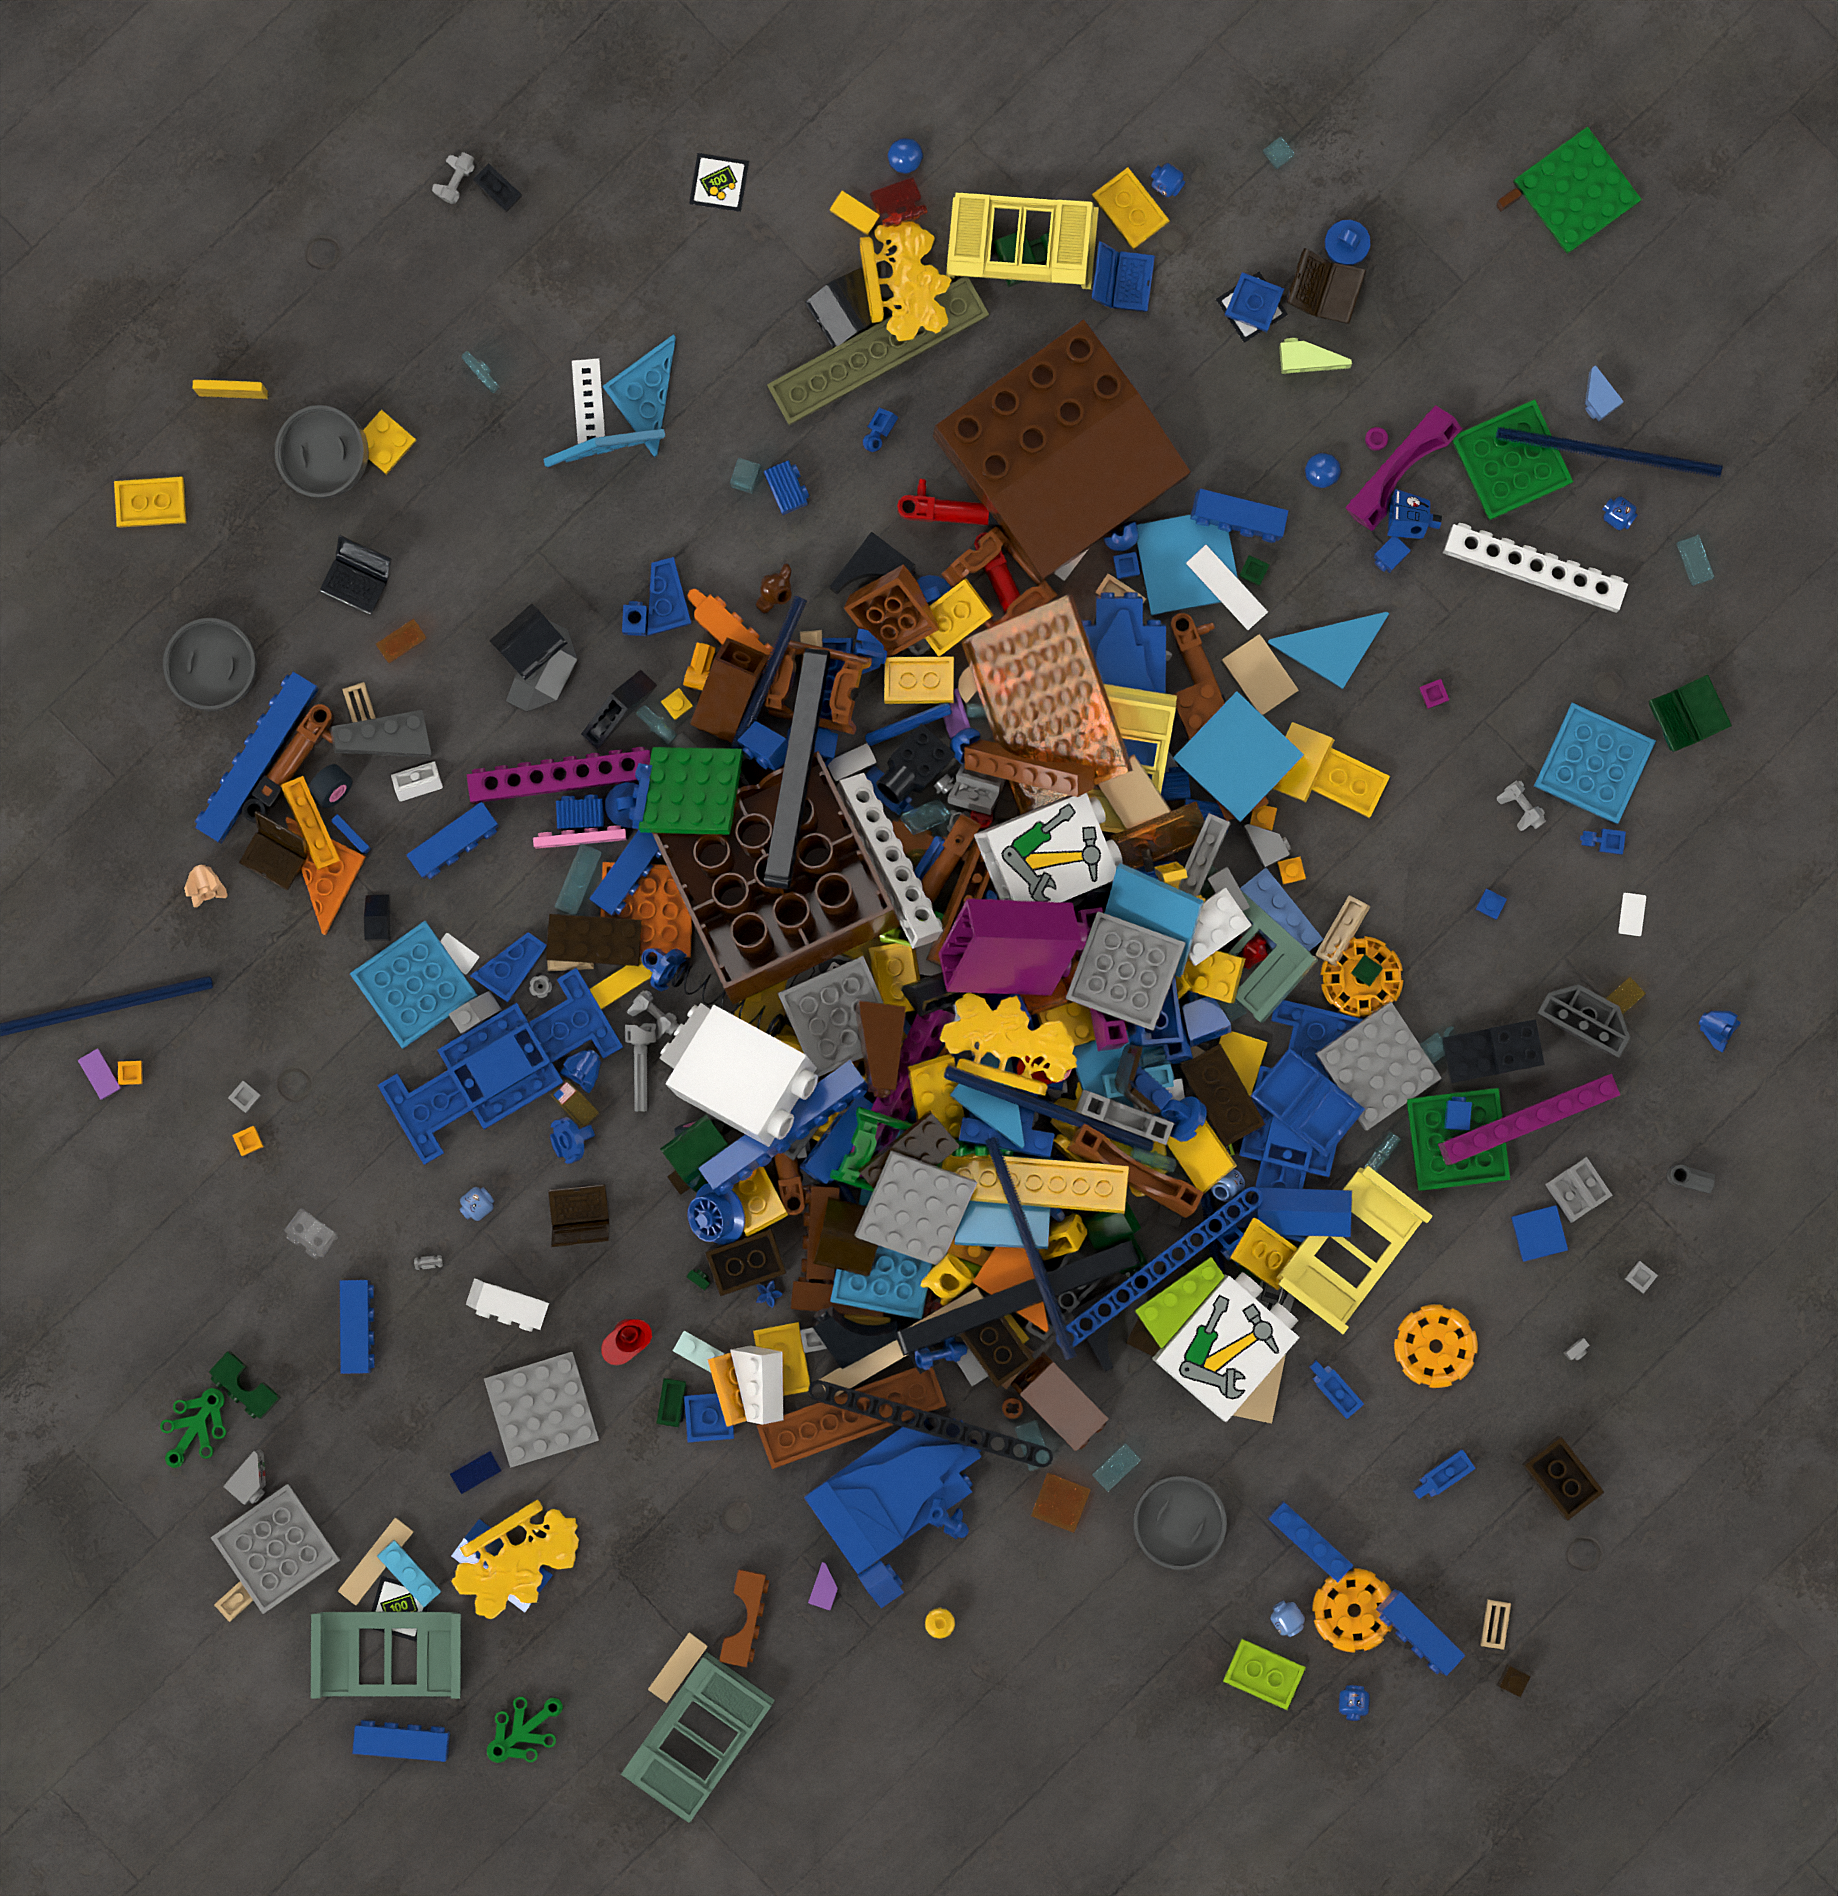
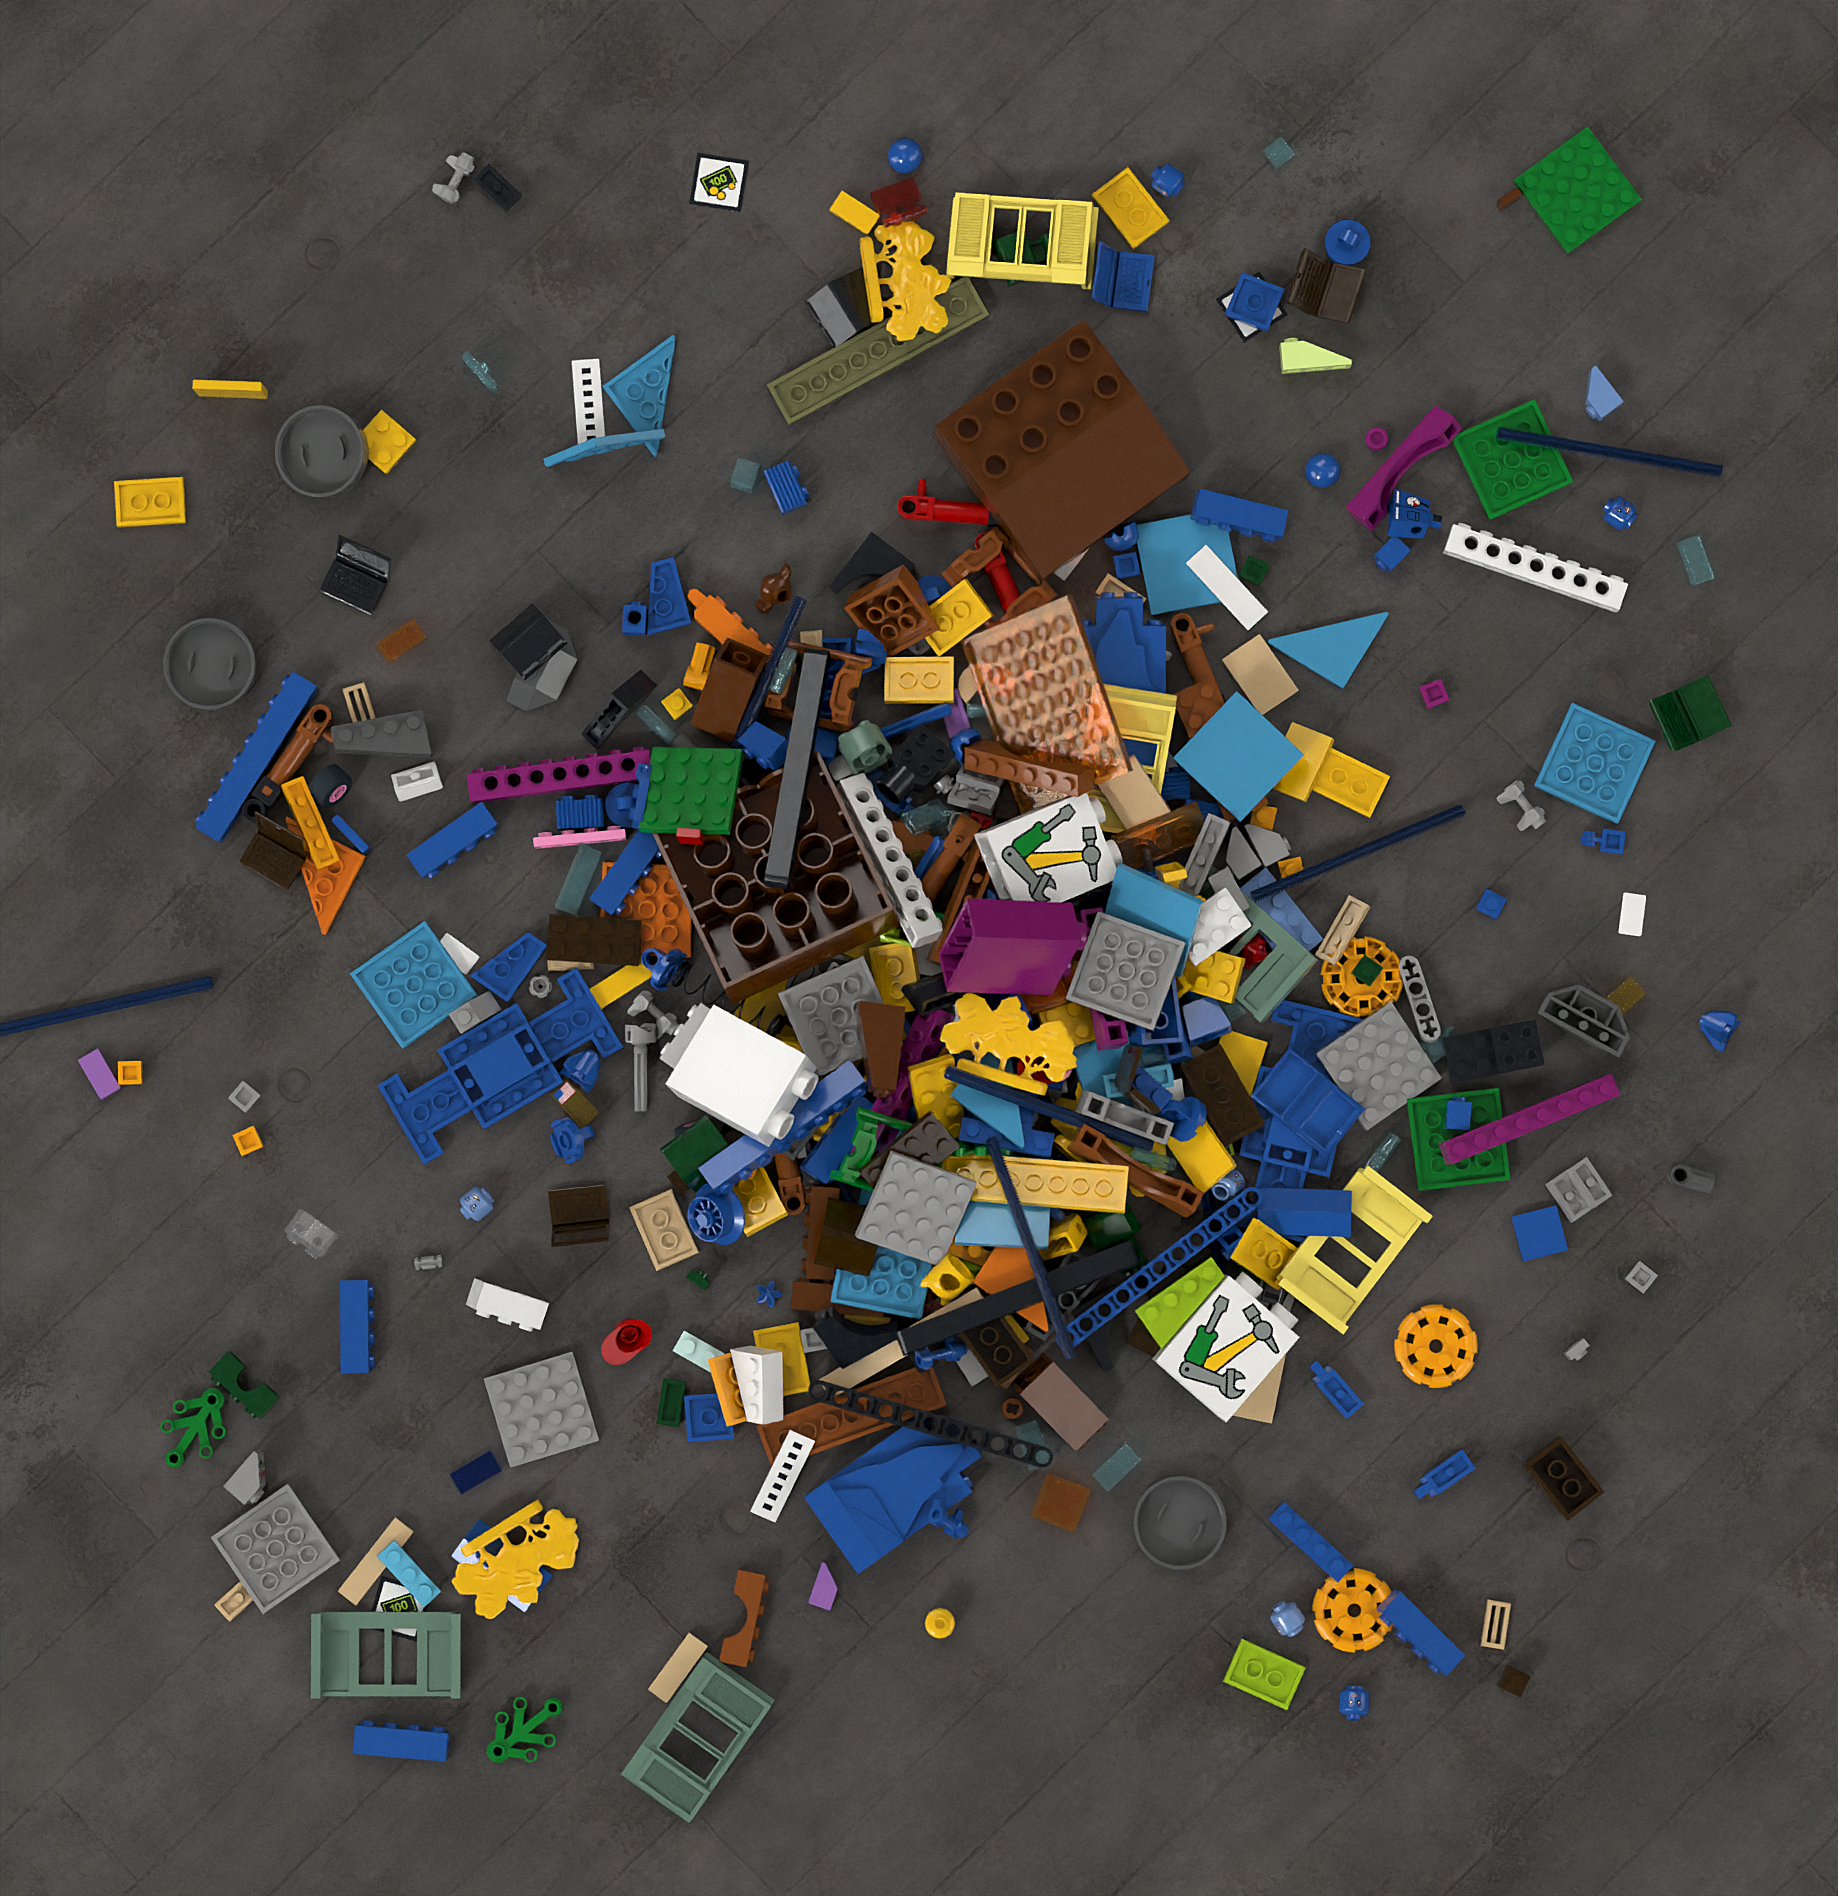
light nougat brick [184,865,228,907] -> none
black slope [364,895,391,942] -> none
dark brown brick [705,1230,787,1296] -> none
blue brick [858,1560,904,1608] -> none
blue plate [863,407,898,452] -> none
none -> tan tile [629,1189,699,1271]
none -> red tile [676,828,704,845]
none -> white sticker [750,1430,815,1522]
none -> clear light blue axle [768,648,797,694]
none -> sand green brick [838,720,892,774]
none -> light grey slope [1224,826,1262,881]
none -> dark blue axle [1250,804,1466,903]
none -> light grey beam [1399,956,1441,1043]

